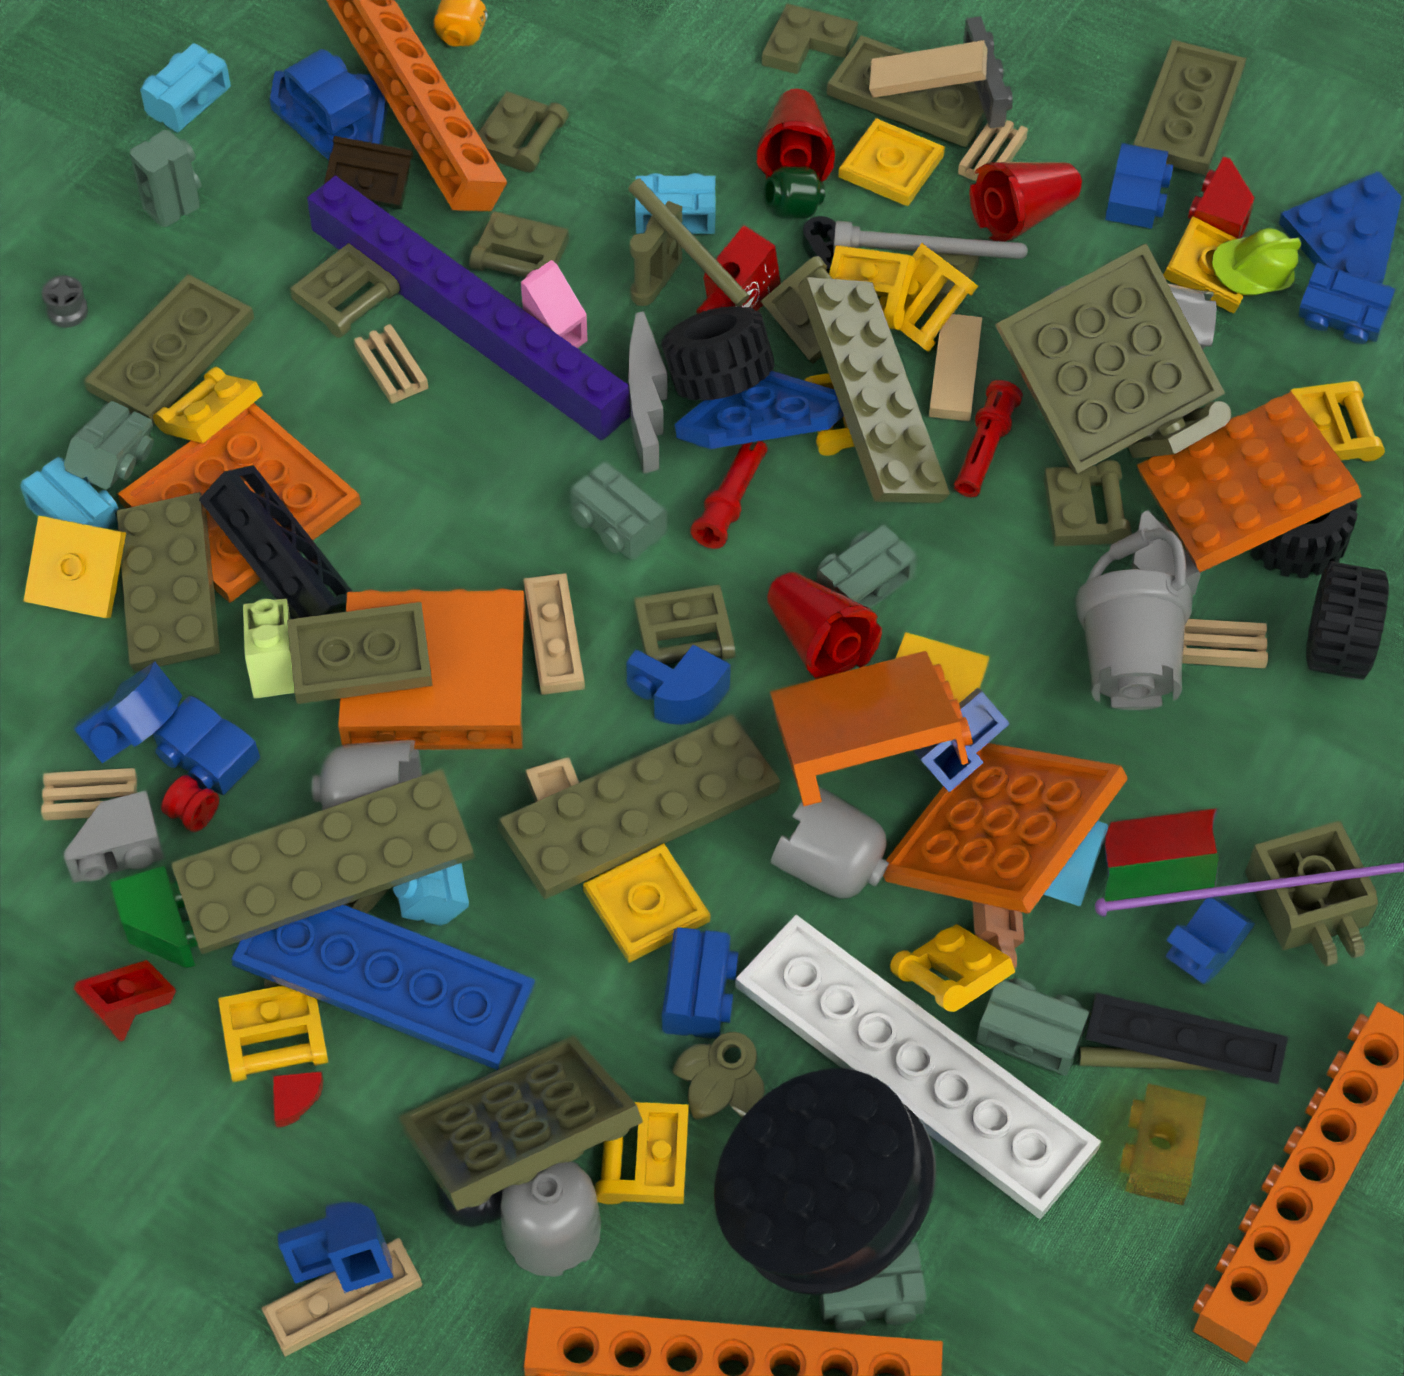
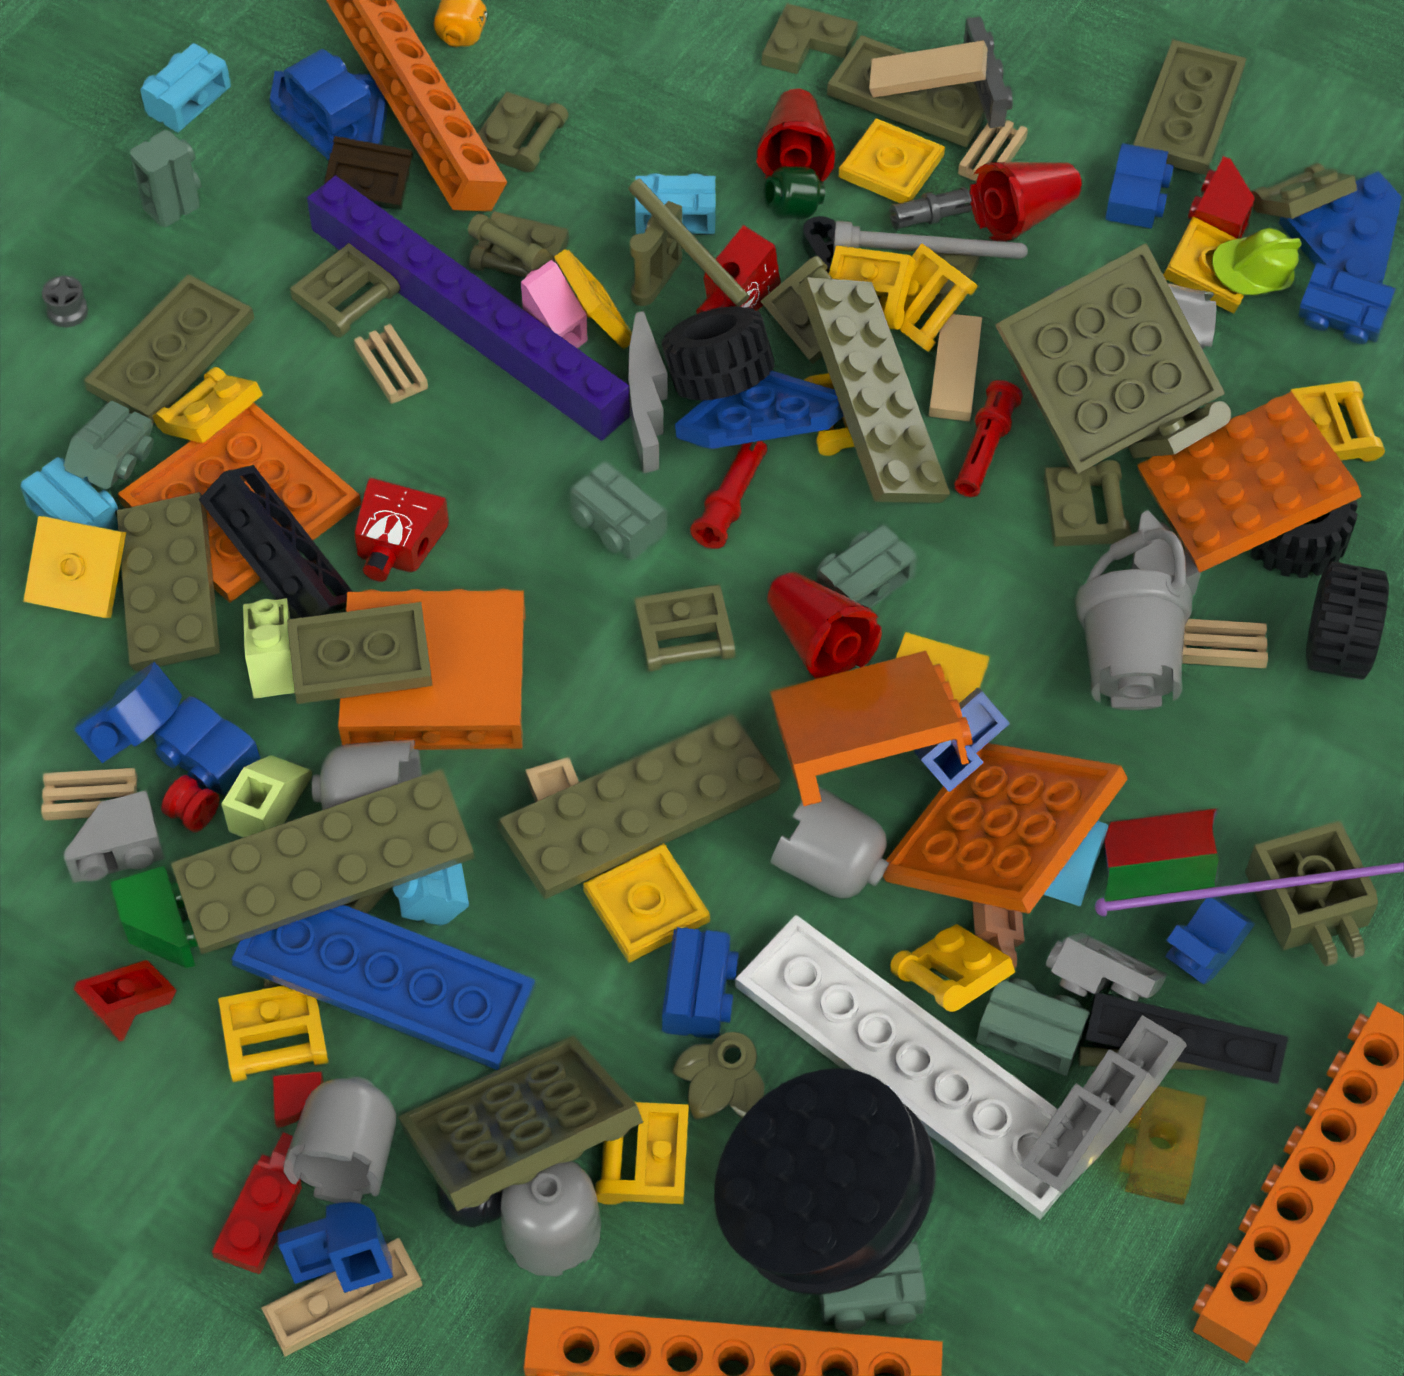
tan tile [523,573,585,695] -> none
blue brick [626,644,731,725] -> none
none -> red hinge [211,1132,302,1275]
none -> yellowish green slope [222,755,312,837]
none -> light grey cylinder [283,1077,396,1203]
none -> red torso [355,478,449,582]
none -> olive plate [468,213,564,275]
none -> yellow plate [554,249,632,350]
none -> dark grey pin [889,187,972,230]
none -> light grey slope [1020,1015,1187,1193]
none -> light grey plate [1045,932,1167,1001]
none -> olive plate [1251,163,1357,219]

